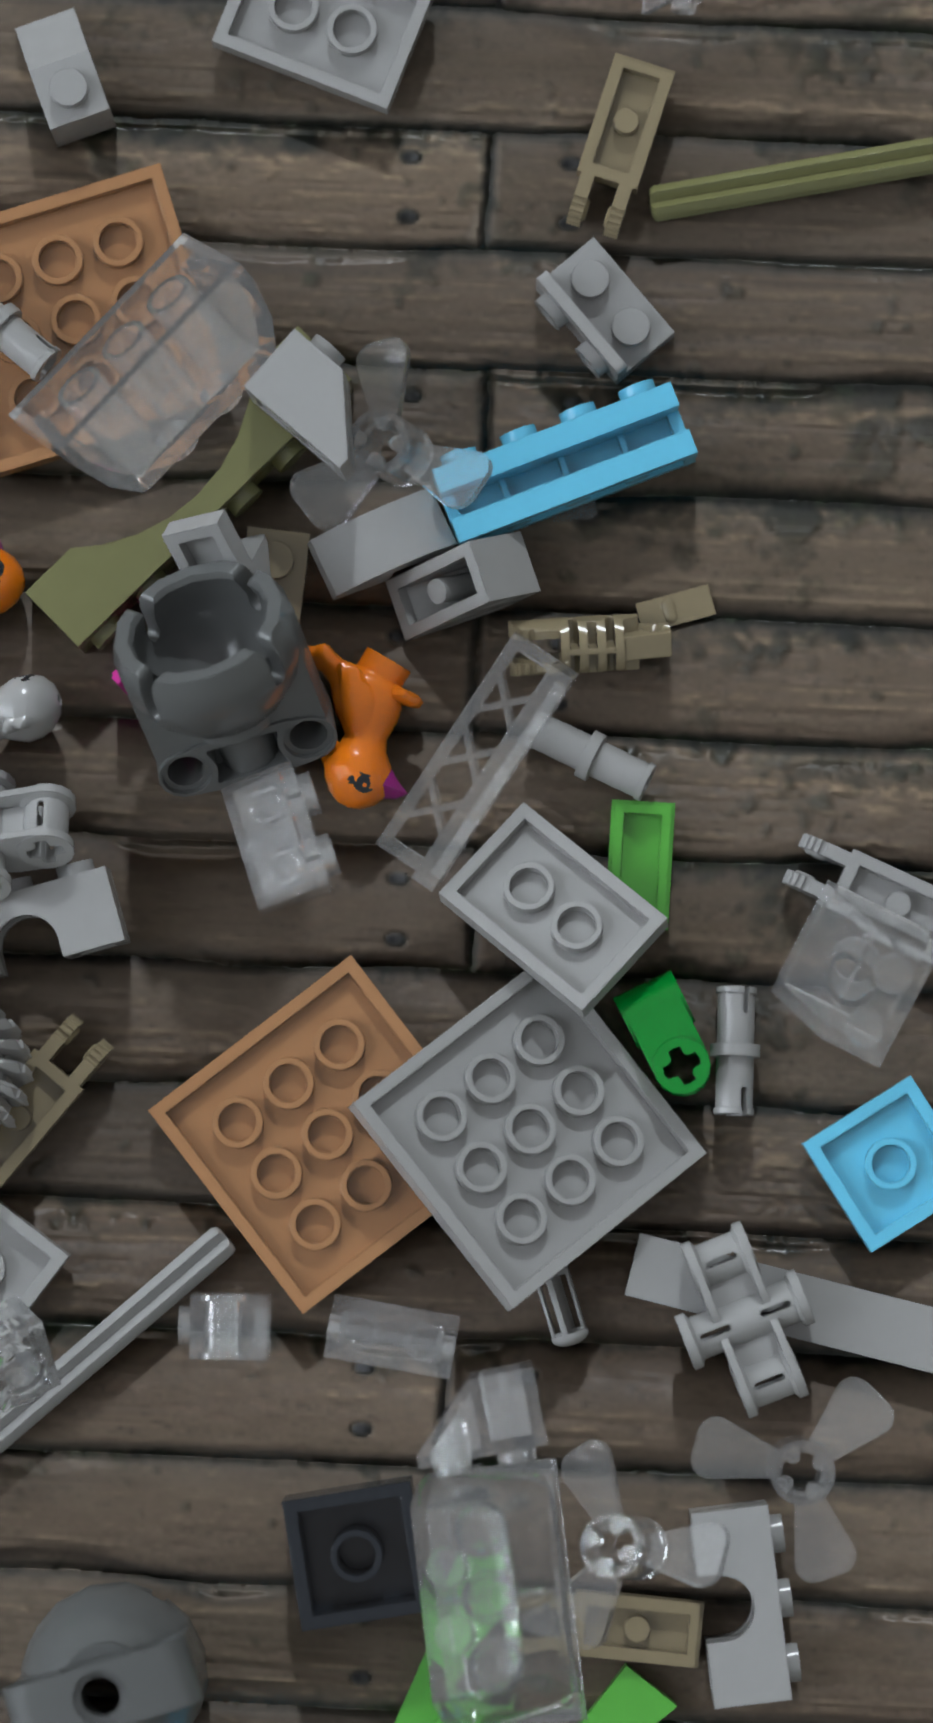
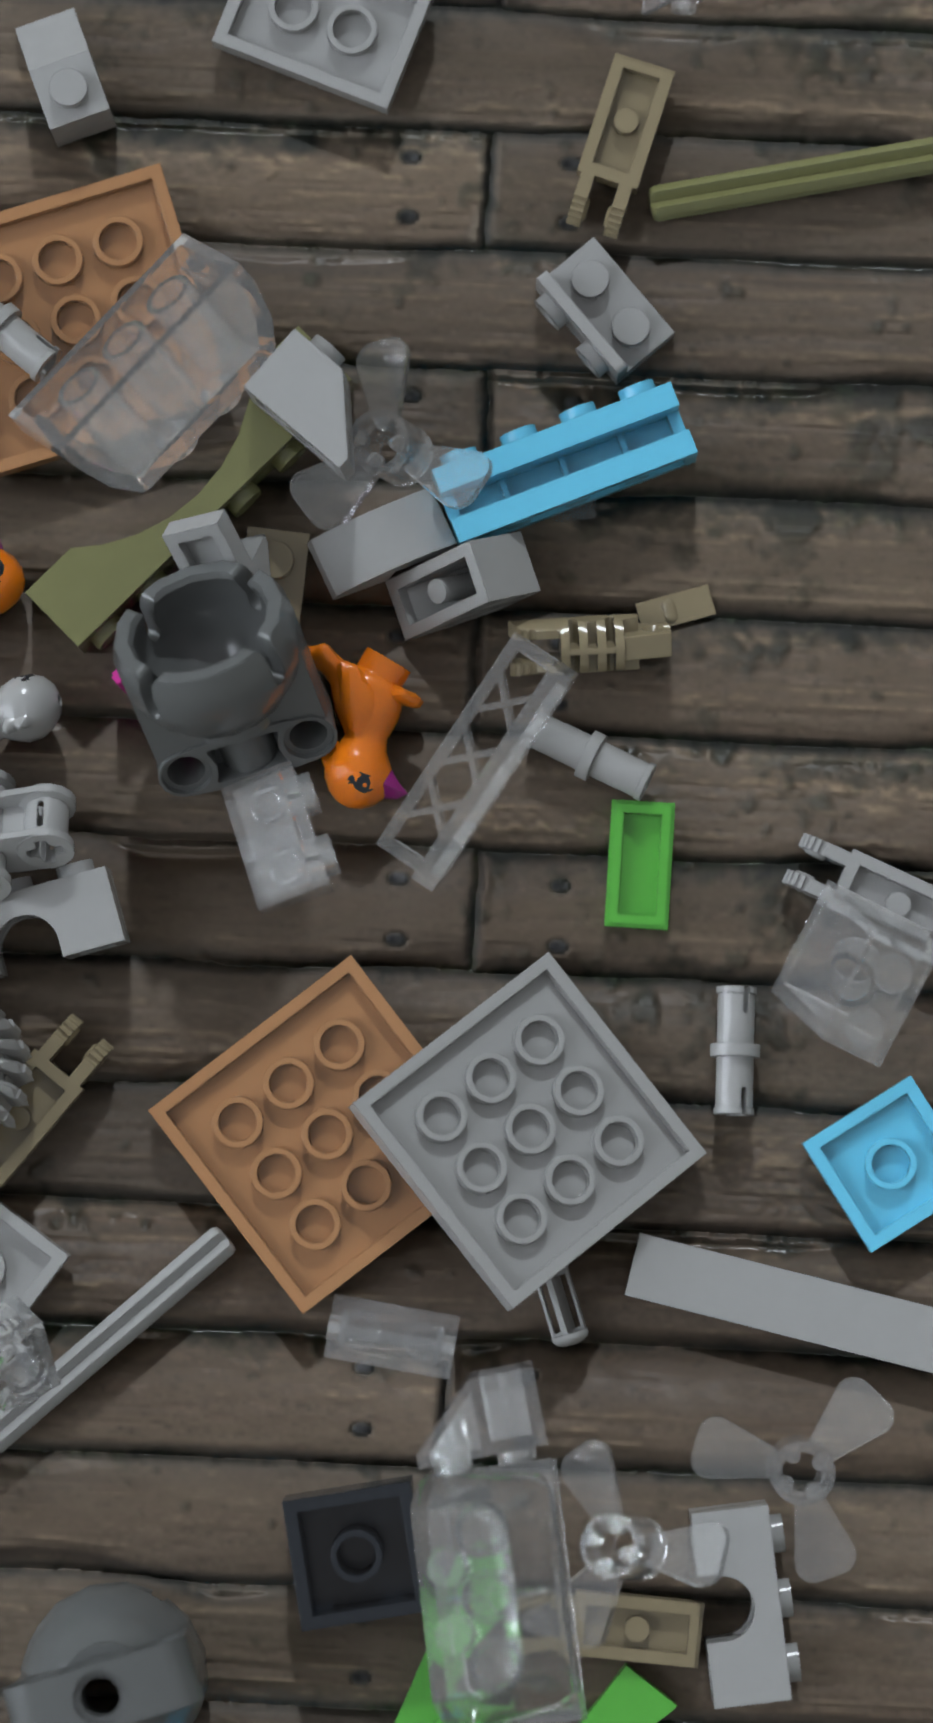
clear brick [178,1292,271,1361] -> none
light grey plate [438,802,668,1019] -> none
green piece [613,970,711,1097] -> none
light grey axle [674,1220,815,1419] -> none

